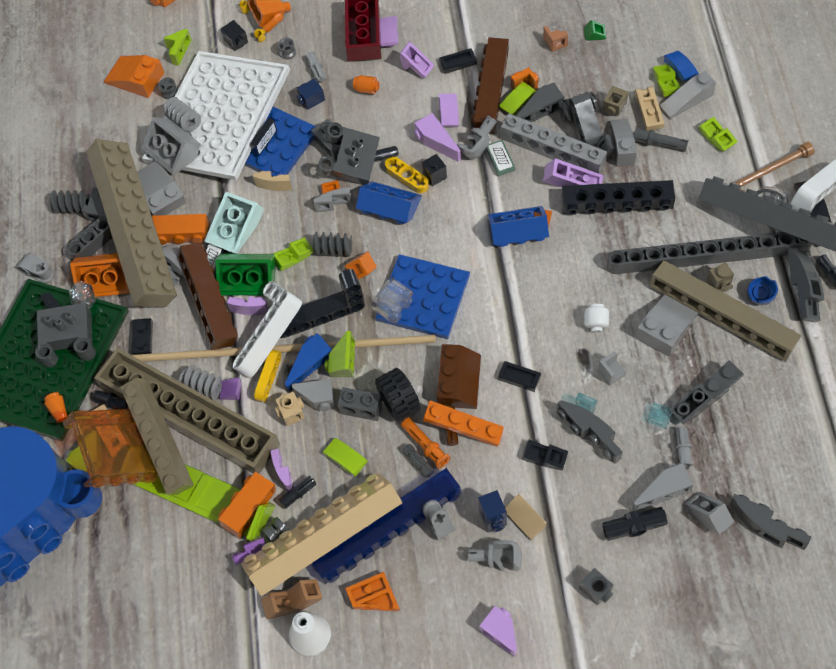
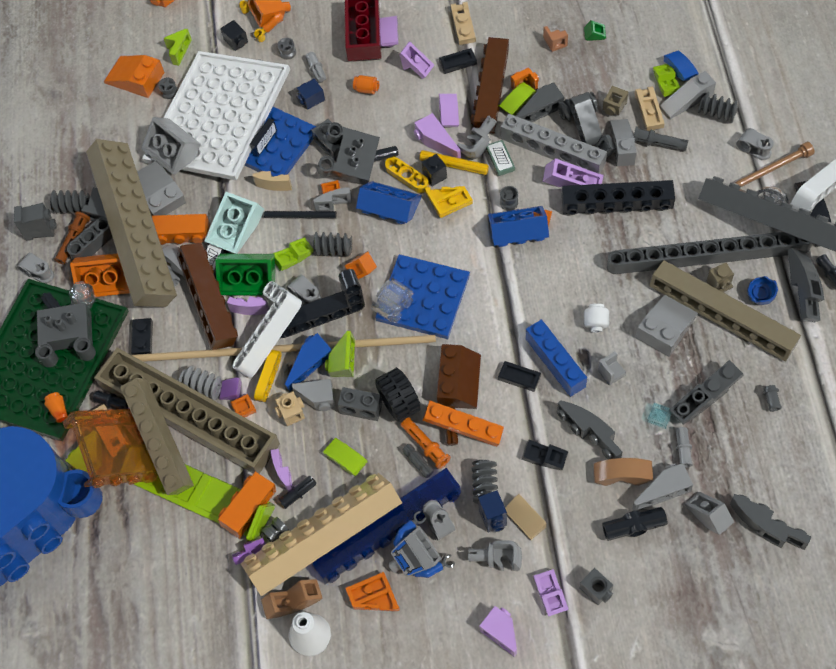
light grey piece [163,97,201,132] -> none
clear light blue tile [575,393,597,414] -> none
lime slope [698,116,738,152] -> none
none -> dark grey hips [14,203,57,241]
none -> dark orange pin [54,212,90,265]
none -> orange tile [230,394,256,417]
none -> black bar [264,211,337,218]
none -> light grey piece [287,274,321,304]
none -> torso [389,511,455,578]
none -> yellow axle [419,150,489,175]
none -> yellow wing [425,186,473,218]
none -> tan plate [451,1,476,45]
none -> dark grey piece [472,460,498,504]
none -> dark grey wheel [500,186,518,211]
none -> blue brick [525,319,587,397]
none -> lavender slope [533,569,569,616]
none -> medium nougat brick [594,458,653,486]
none -> dark grey piece [698,92,738,123]
none -> light grey piece [736,128,774,160]
none -> dark grey pin [763,385,782,412]

